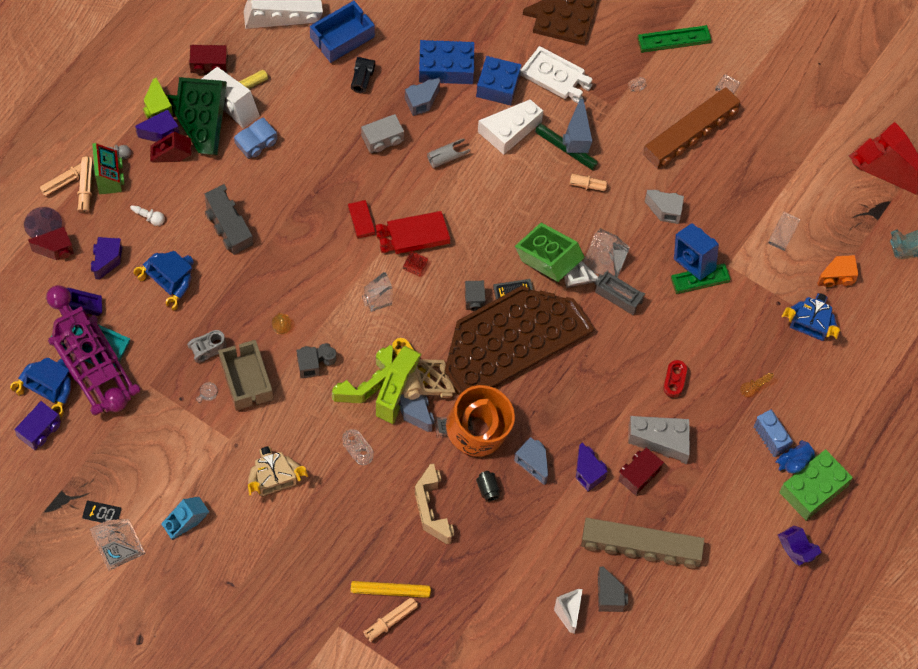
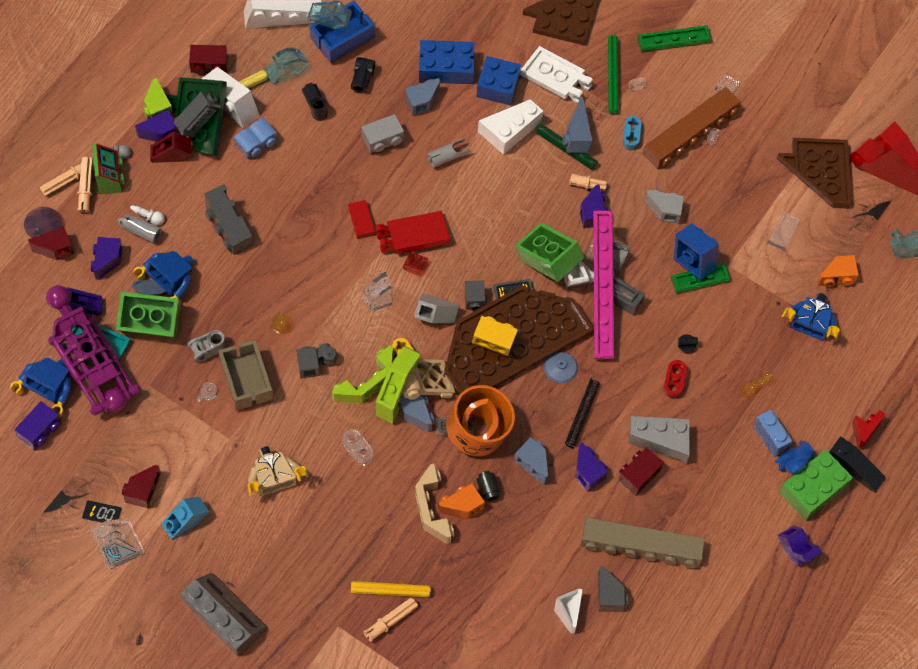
none -> bright green brick [116,292,182,338]
none -> light grey piece [118,214,162,244]
none -> dark red slope [122,465,161,509]
none -> sand blue piece [132,279,165,296]
none -> dark grey window [174,92,222,138]
none -> flat silver slope [180,573,267,656]
none -> clear light blue brick [264,48,309,84]
none -> black piece [302,83,328,121]
none -> clear light blue slope [307,1,352,29]
none -> light grey slope [414,294,460,323]
none -> orange slope [438,483,485,519]
none -> yellow brick [472,316,518,356]
none -> sand blue piece [544,352,578,383]
none -> black piece [565,377,600,448]
none -> dark purple slope [580,184,608,228]
none -> dark pink tile [593,211,614,359]
none -> green axle [608,35,619,114]
none -> dark azure beam [623,116,641,150]
none -> black plate [677,334,698,353]
none -> clear tile [707,127,721,147]
none -> reddish brown wing [777,138,852,207]
none -> black slope [829,436,886,493]
none -> red slope [852,410,886,449]

